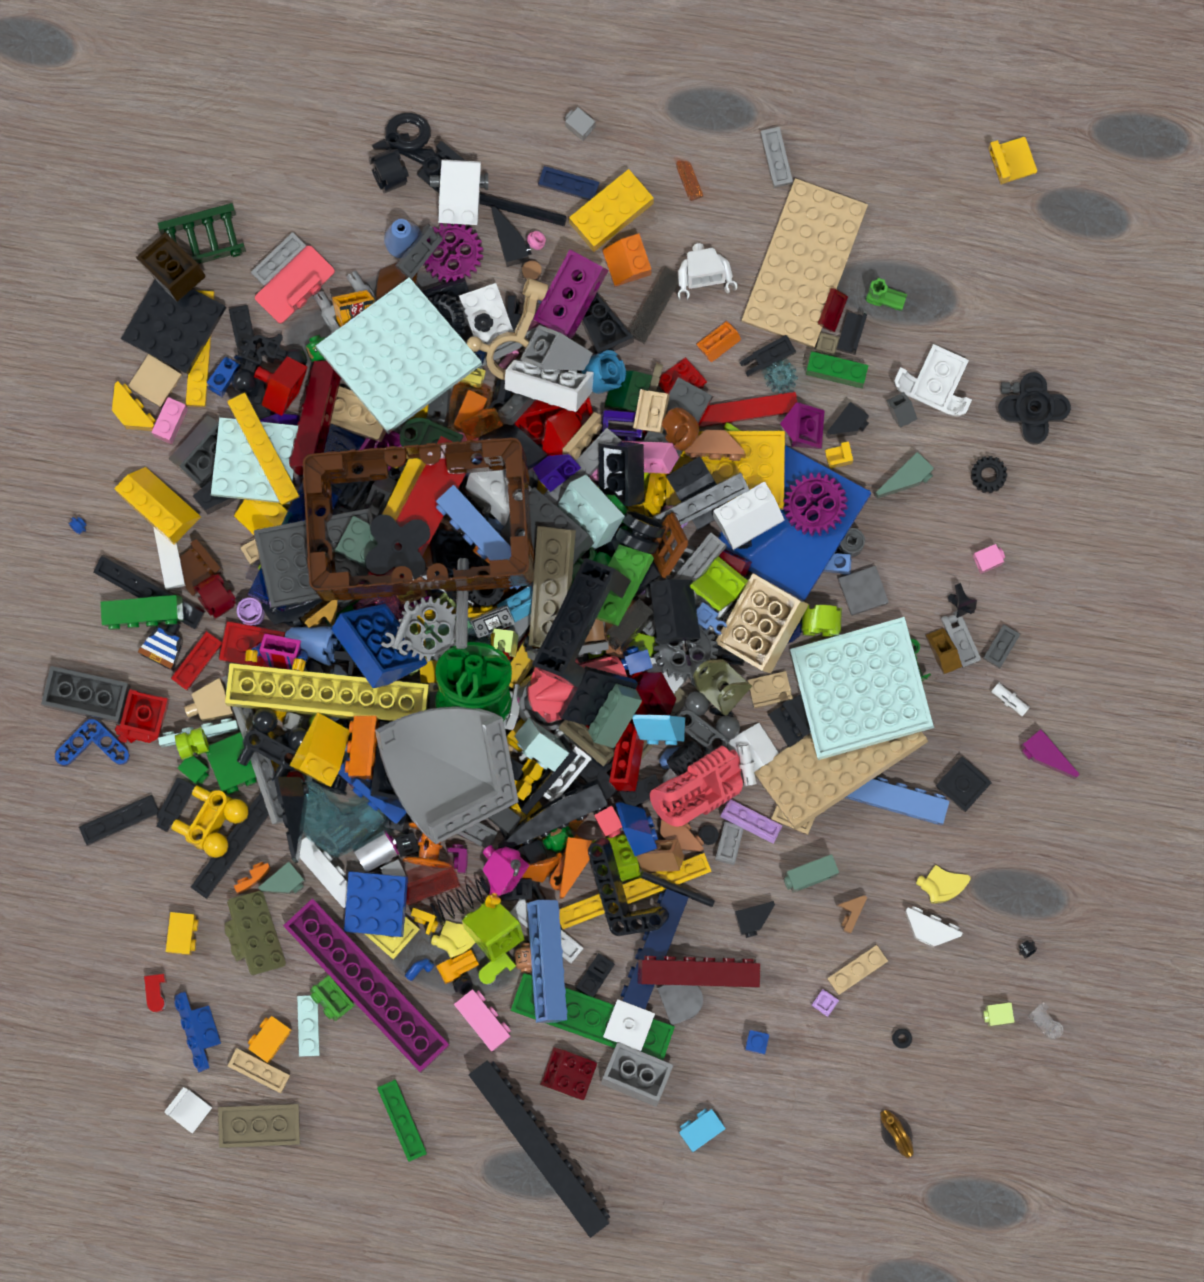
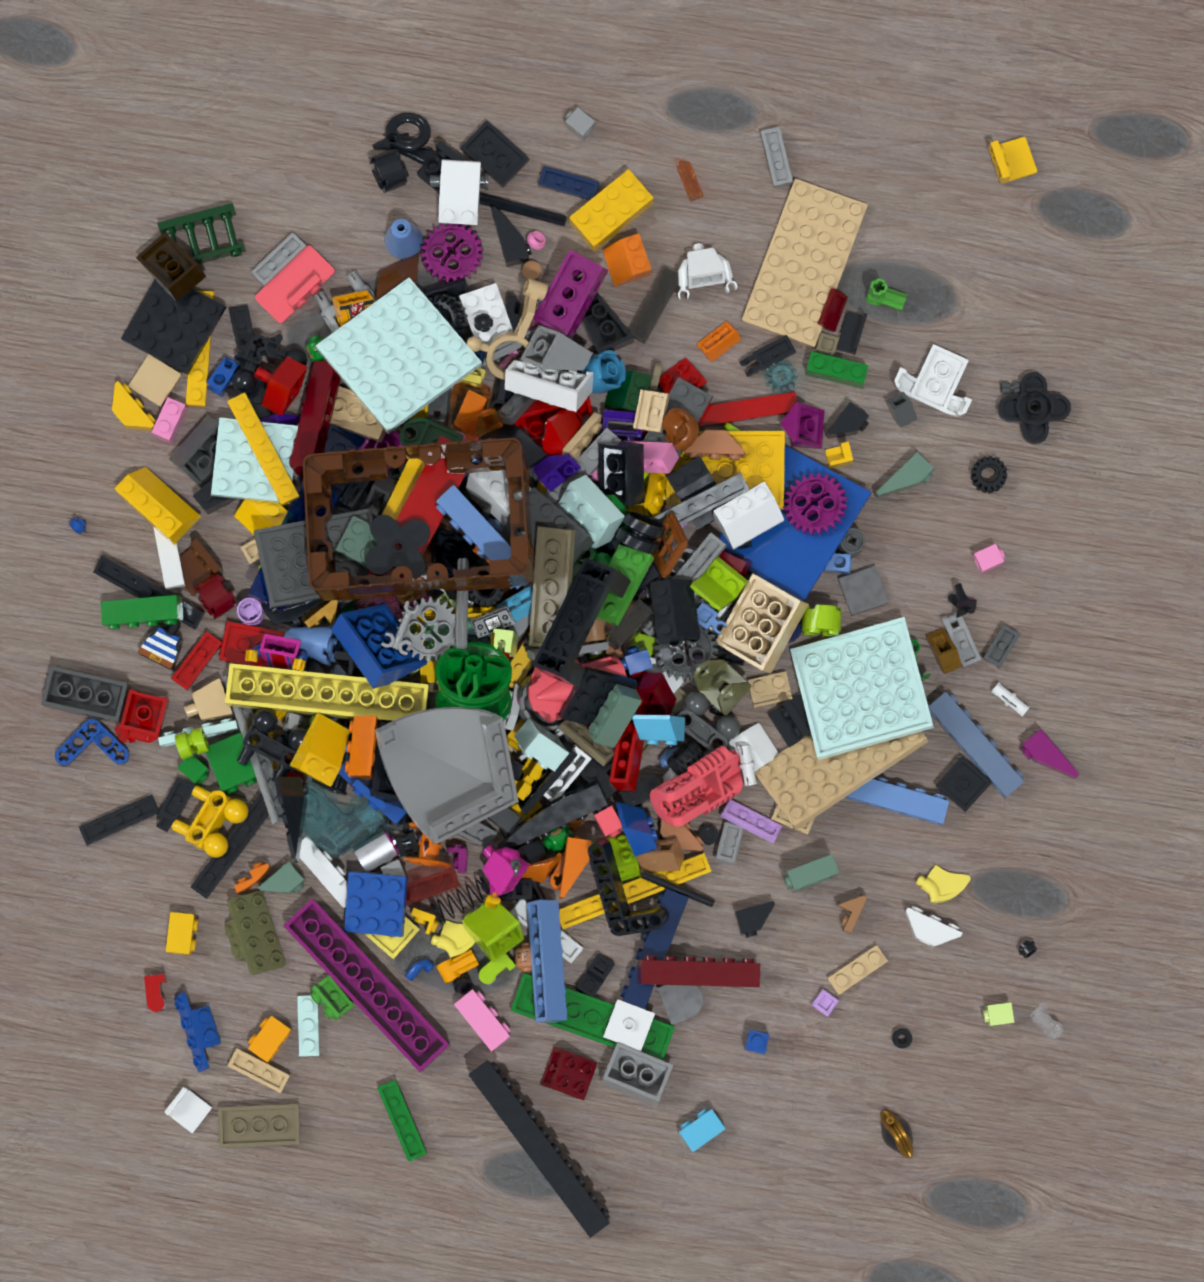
dark grey plate [395,224,443,279] -> none
none -> black plate [460,121,529,188]
none -> sand blue brick [929,692,1024,799]

